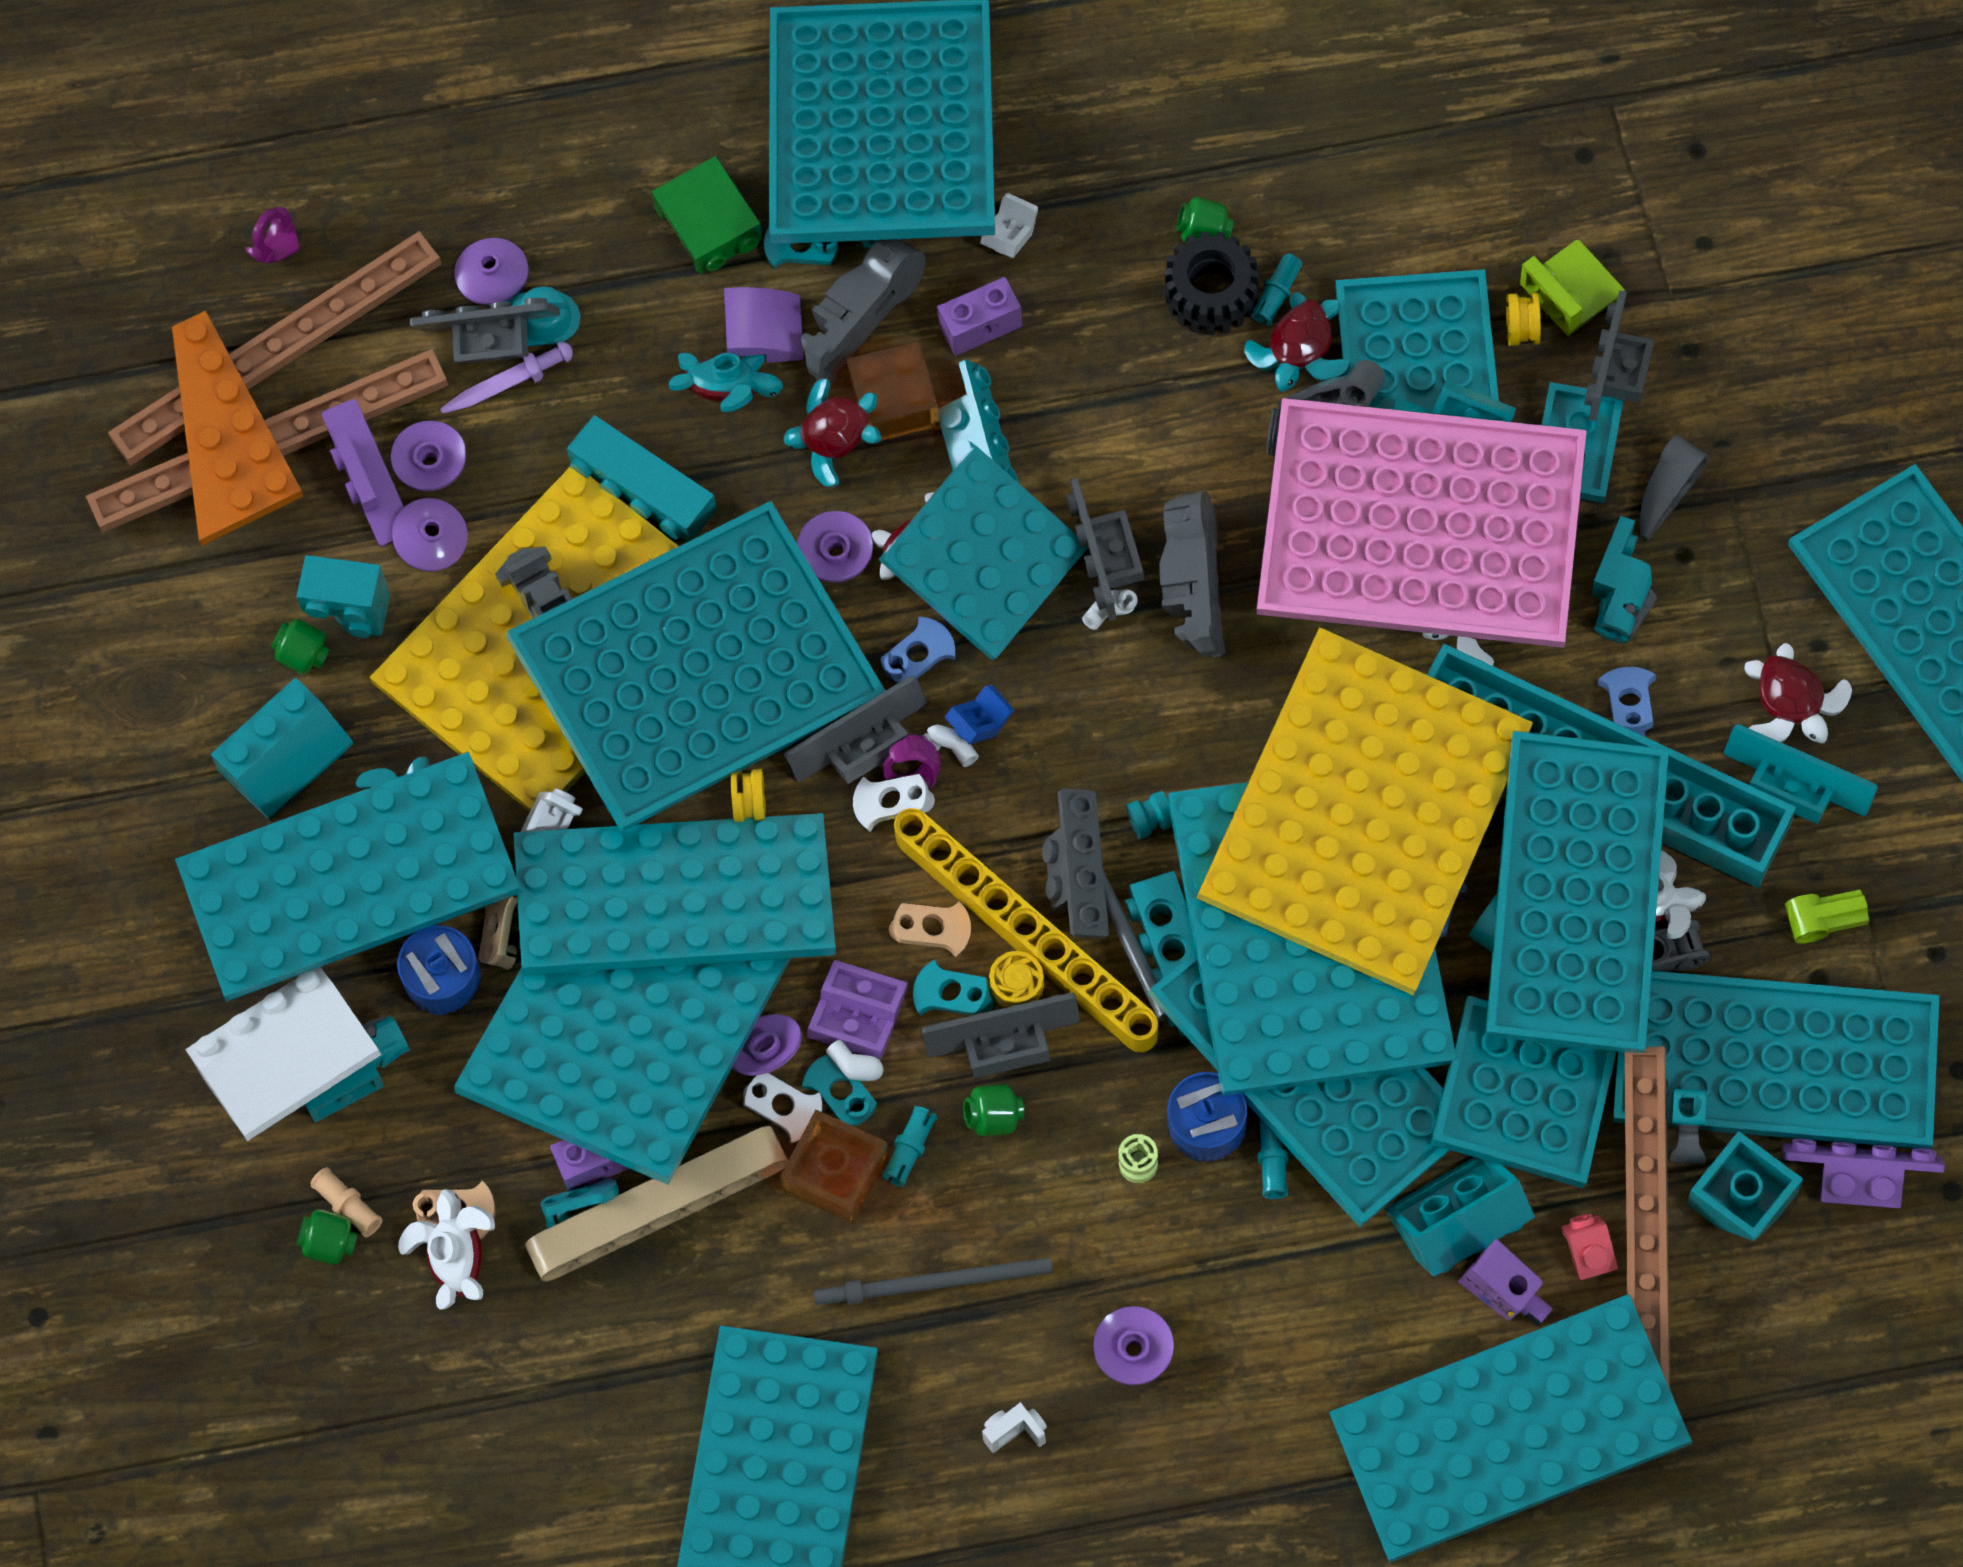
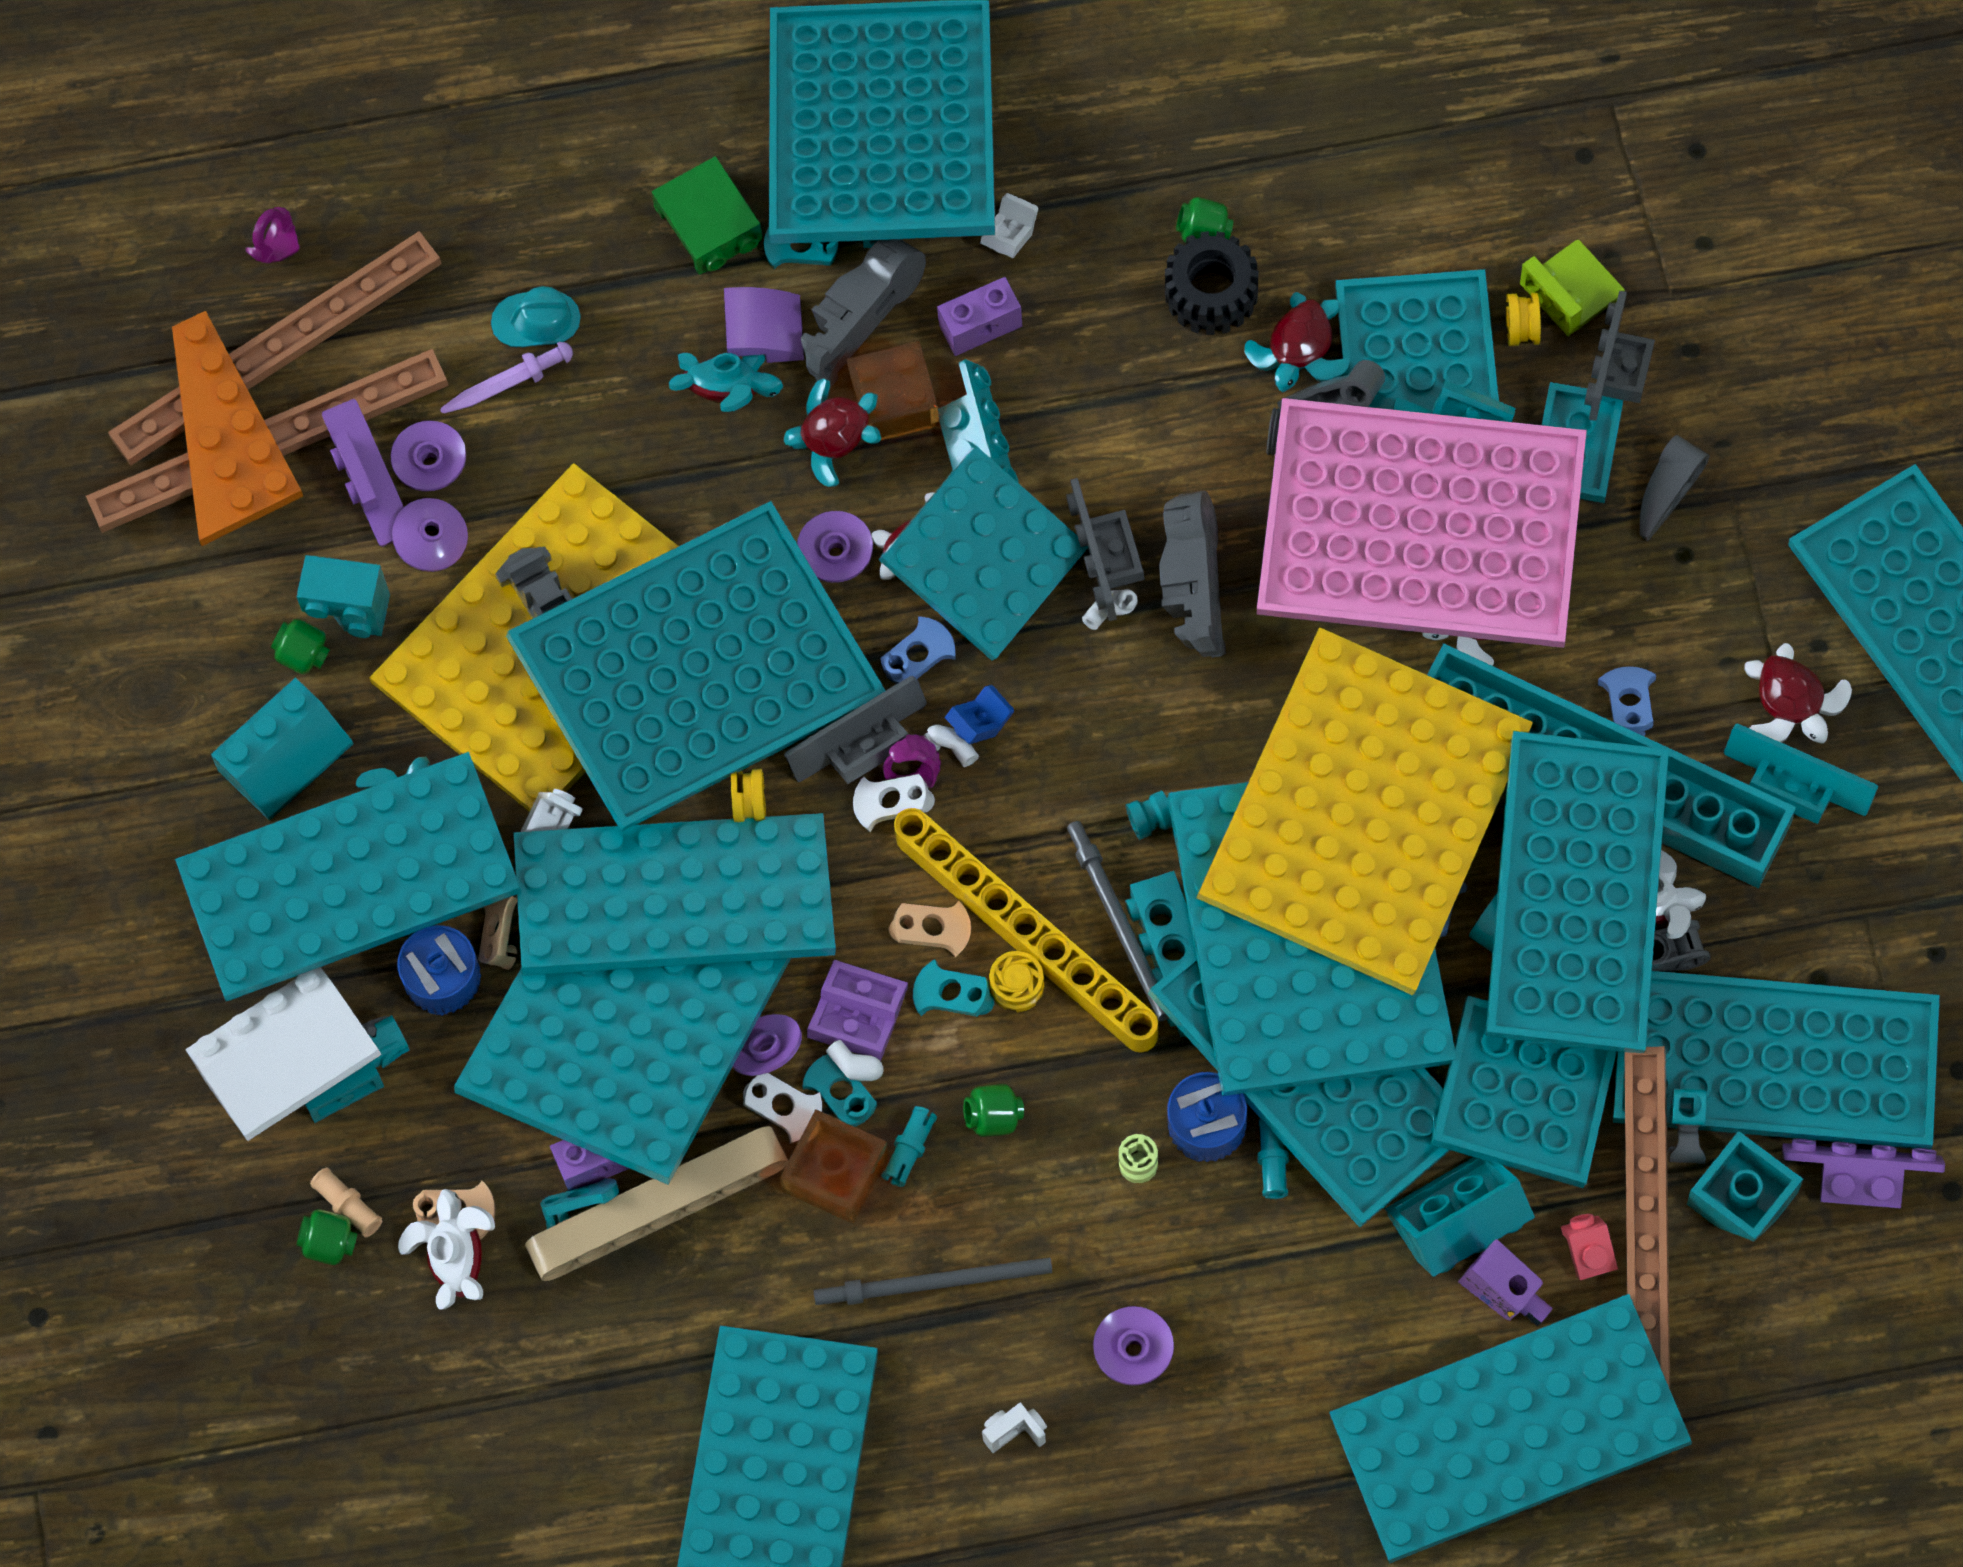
dark grey bracket [410,298,560,365] -> none
medium lavender dish [454,238,529,306] -> none
teal brick [567,415,717,542] -> none
dark grey bracket [922,993,1080,1078] -> none
dark grey bracket [1042,788,1109,939] -> none
teal axle [1250,254,1302,326] -> none
teal plate [1591,516,1657,644] -> none
lime piece [1785,890,1869,944] -> none

